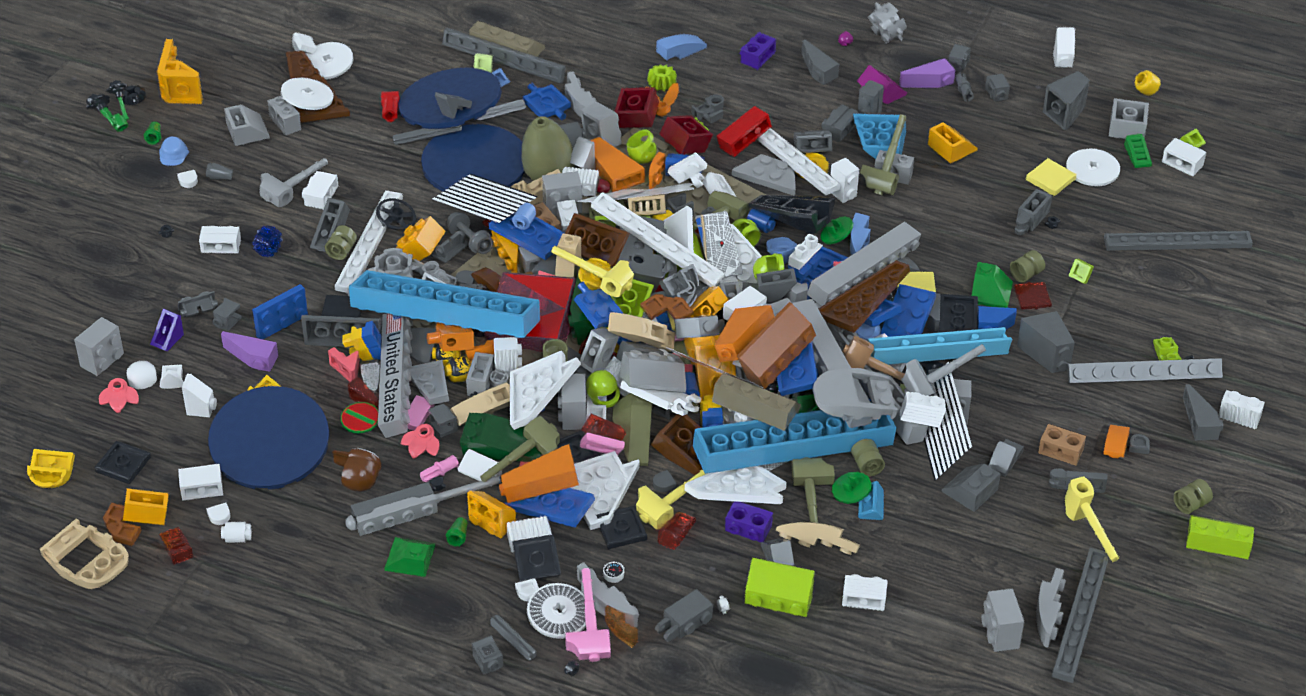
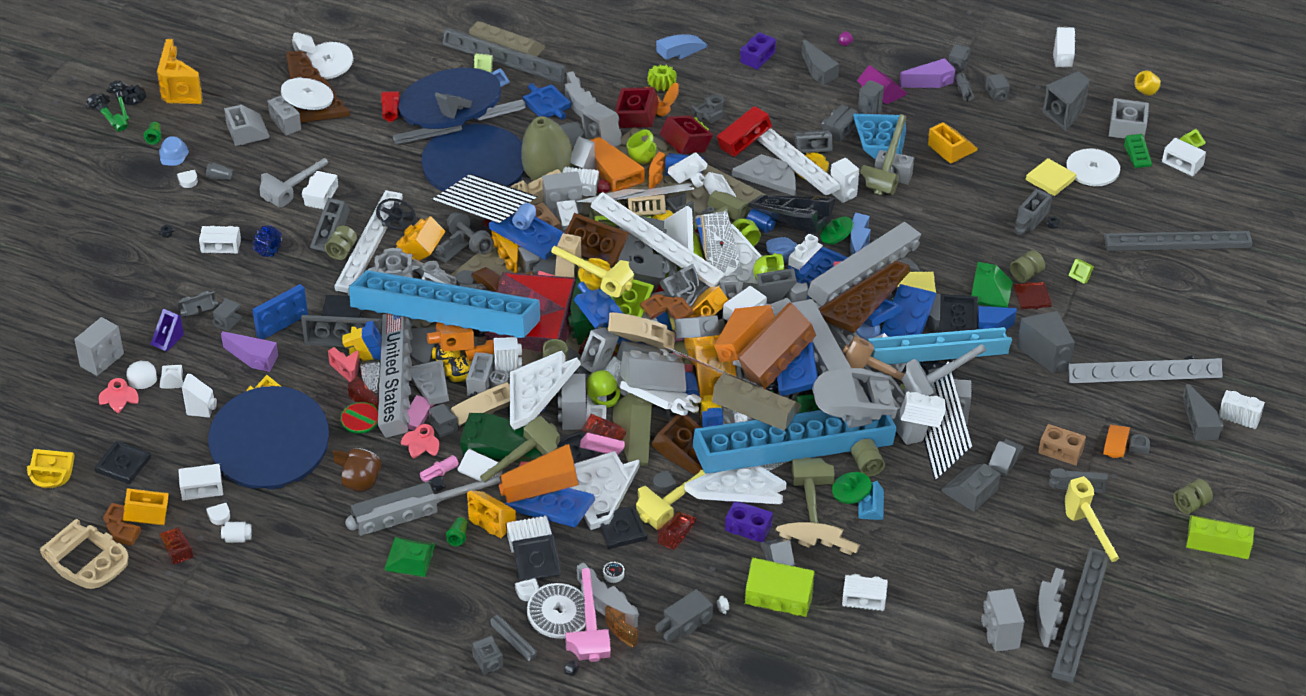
light grey brick [868,2,907,43] -> none
lime slope [1153,337,1182,361] -> none

